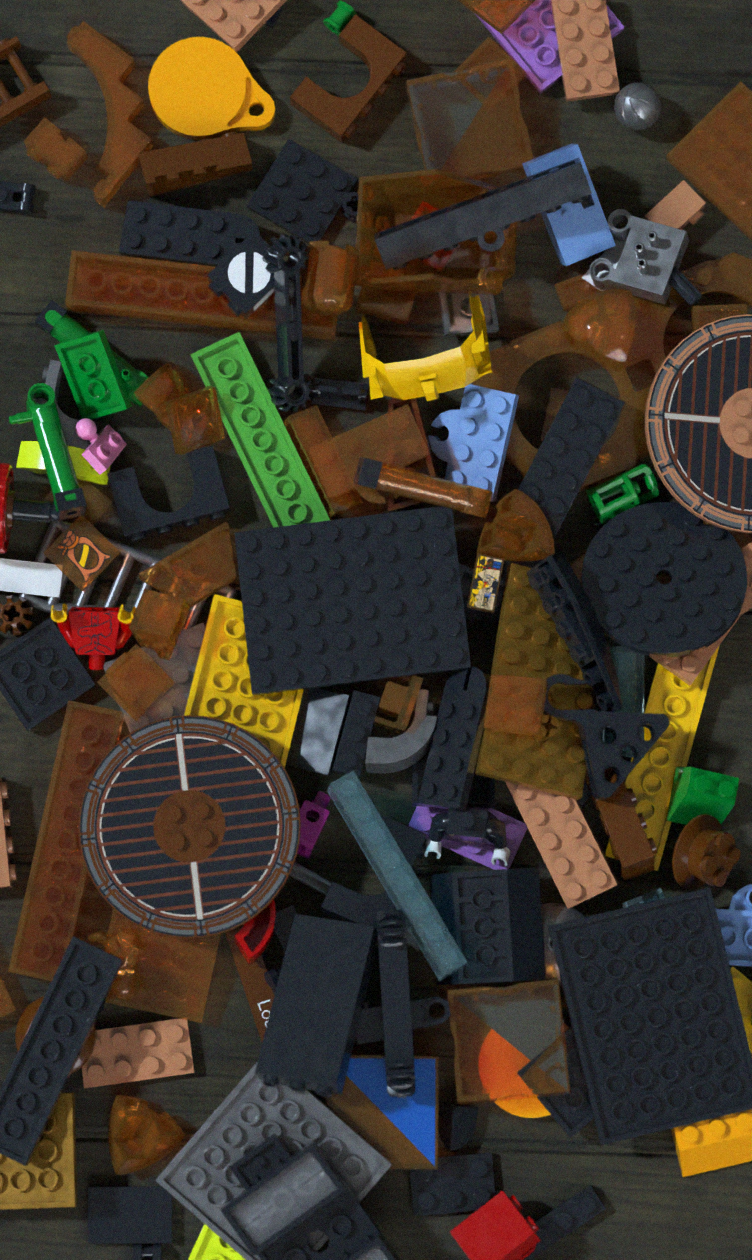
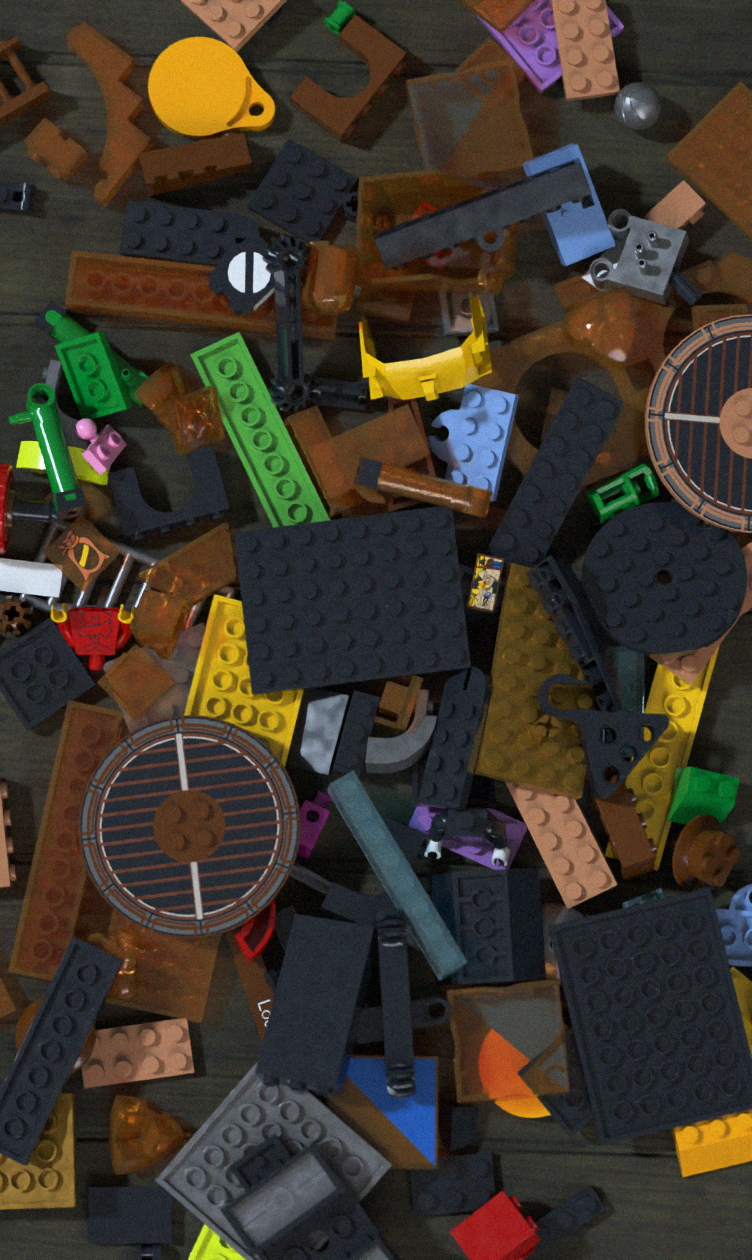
clear orange brick [477,489,555,561] -> none
clear orange plate [484,674,548,735] -> none

